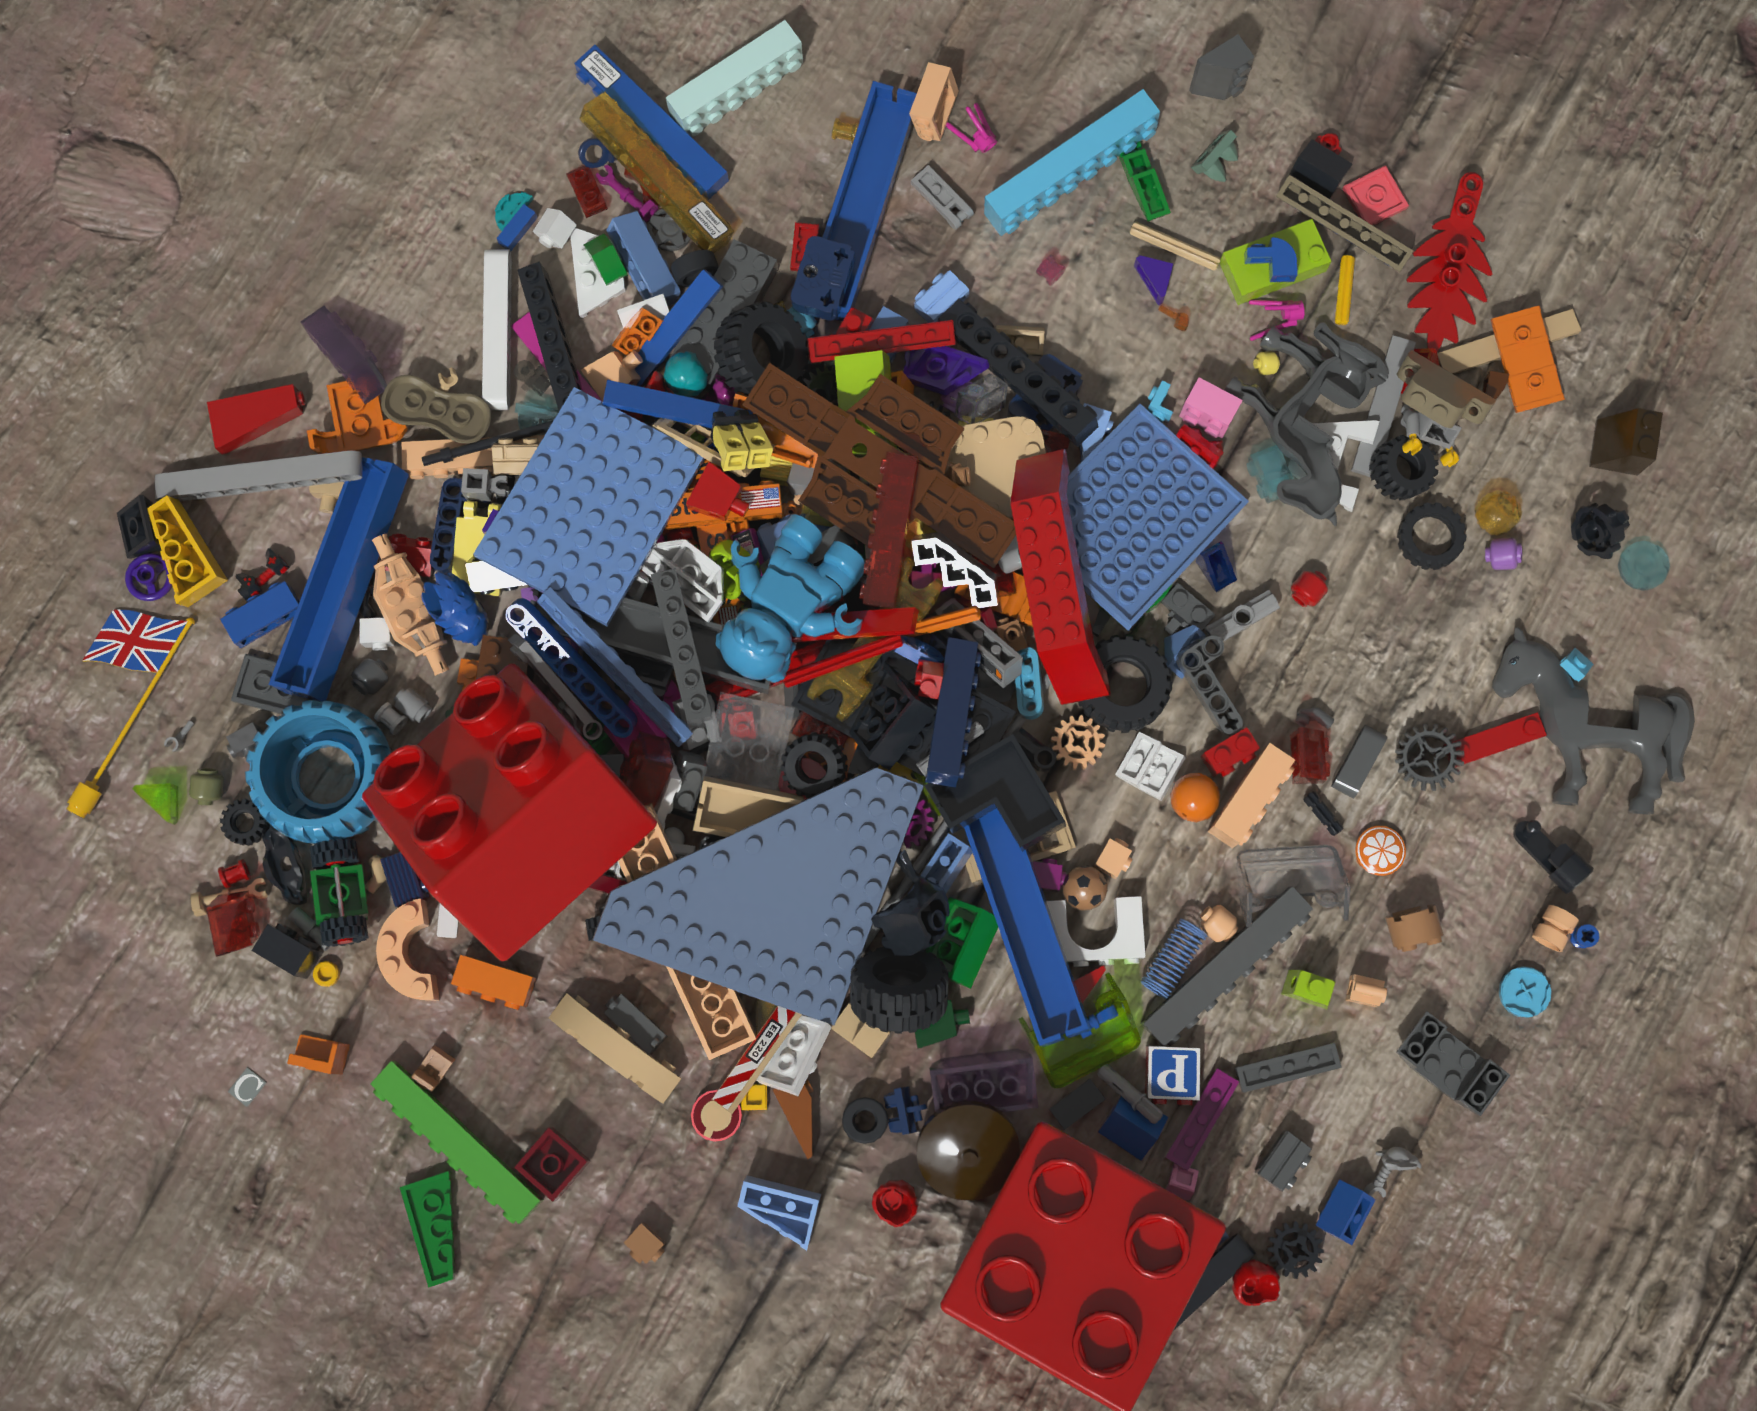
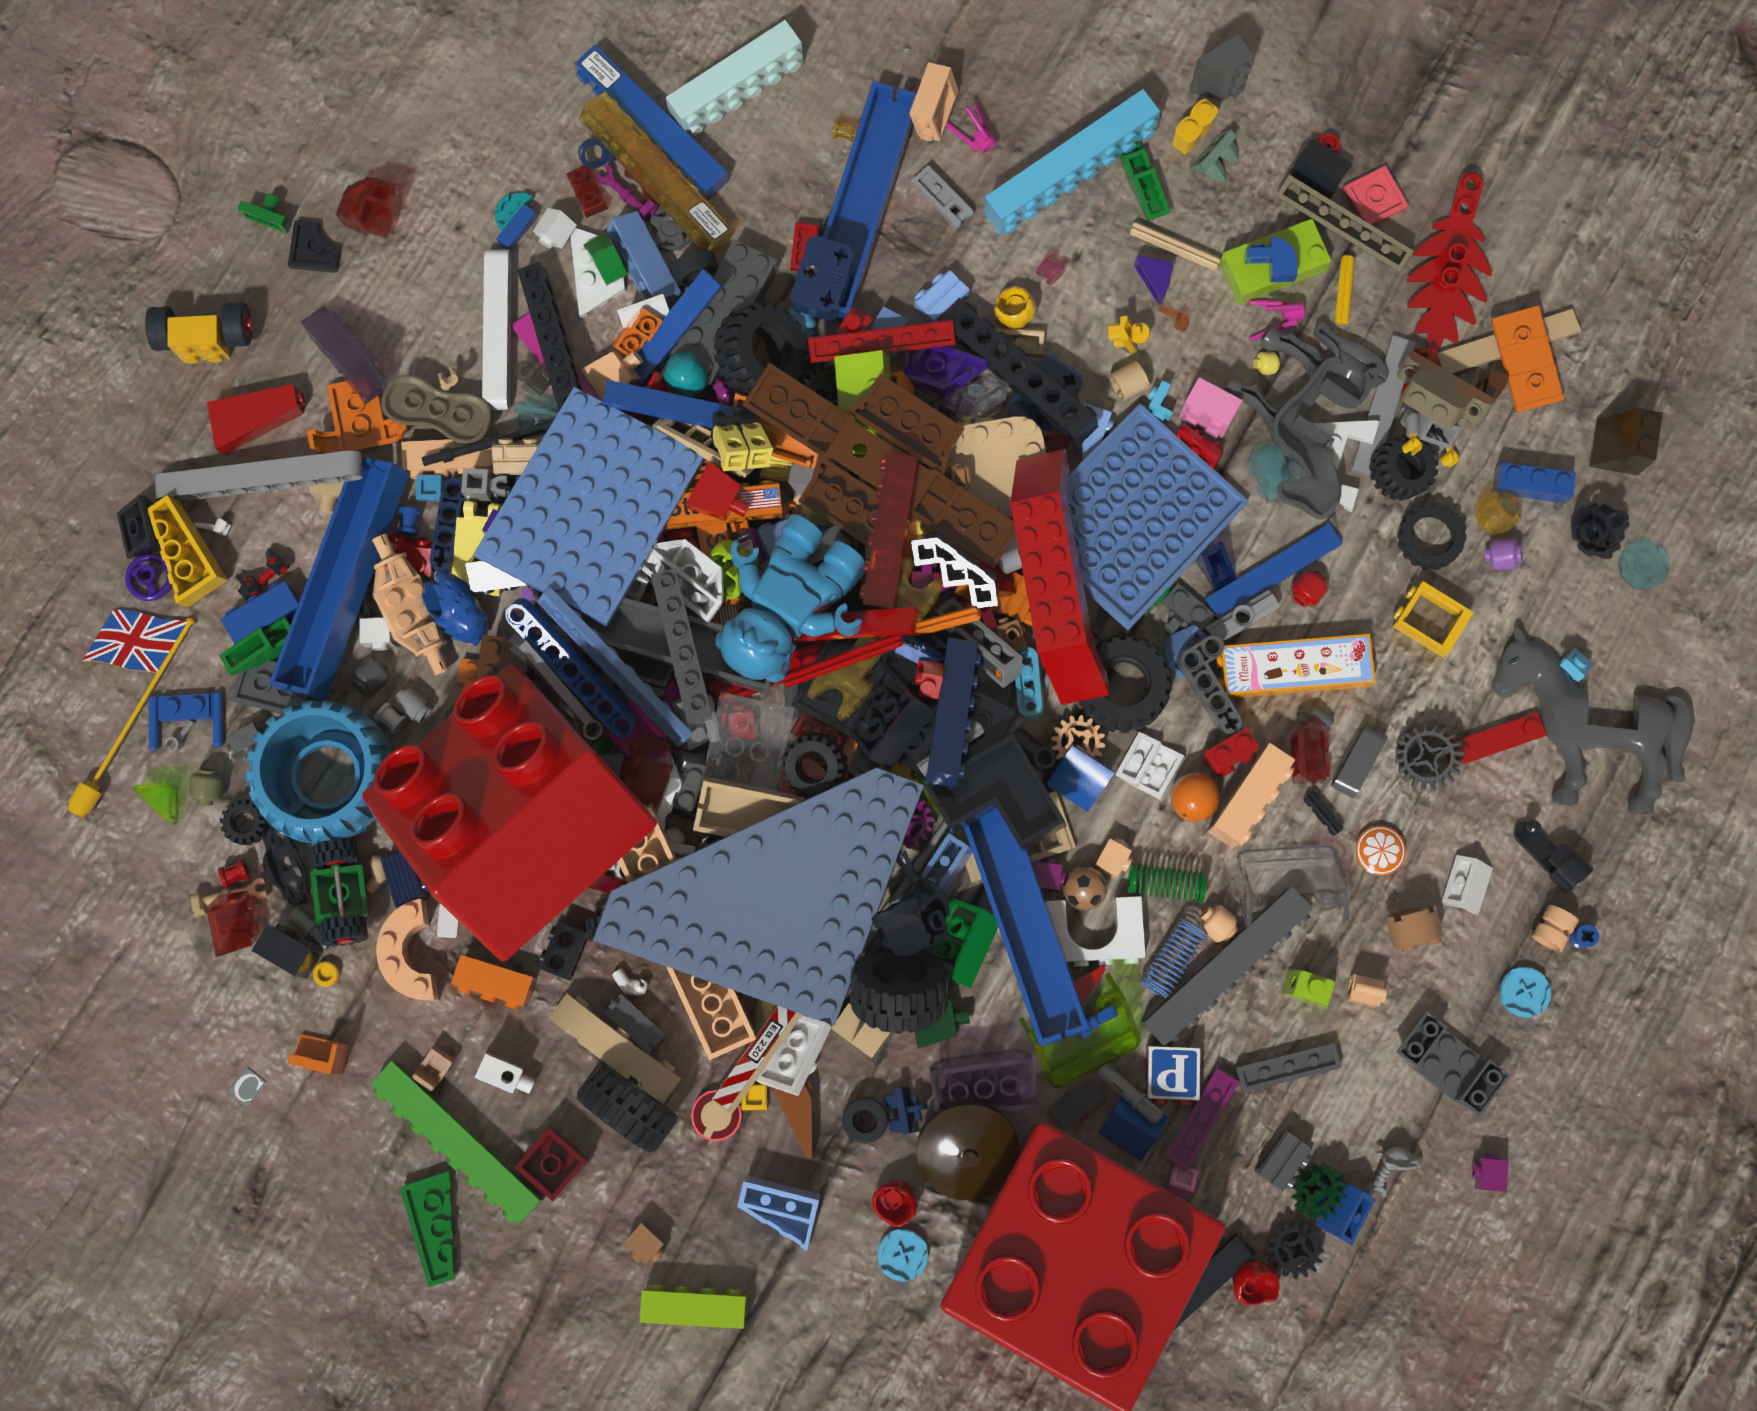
none -> brick [145,302,253,364]
none -> blue plate [148,693,223,751]
none -> white hand [194,518,231,536]
none -> green slope [219,617,292,676]
none -> green tile [237,193,291,234]
none -> black tile [288,220,340,273]
none -> clear red brick [336,177,402,239]
none -> blue bush [396,507,421,537]
none -> dark azure tile [416,475,443,501]
none -> white torso [475,1051,535,1094]
none -> black brick [539,922,588,981]
none -> black tyre [577,1062,677,1153]
none -> white arm [612,968,648,996]
none -> lime brick [639,1284,747,1329]
none -> medium azure tile [877,1228,929,1282]
none -> yellow hair [994,286,1037,329]
none -> blue slope [1046,744,1115,812]
none -> yellow hips [1108,316,1150,353]
none -> tan piece [1109,361,1150,402]
none -> green piece [1127,862,1207,904]
none -> yellow brick [1172,98,1218,155]
none -> blue tile [1204,523,1343,620]
none -> brick [1215,634,1376,699]
none -> dark green gear [1292,1163,1347,1221]
none -> yellow window [1392,581,1474,658]
none -> white panel [1442,855,1493,915]
none -> magenta brick [1472,1153,1509,1192]
none -> blue brick [1492,462,1576,503]

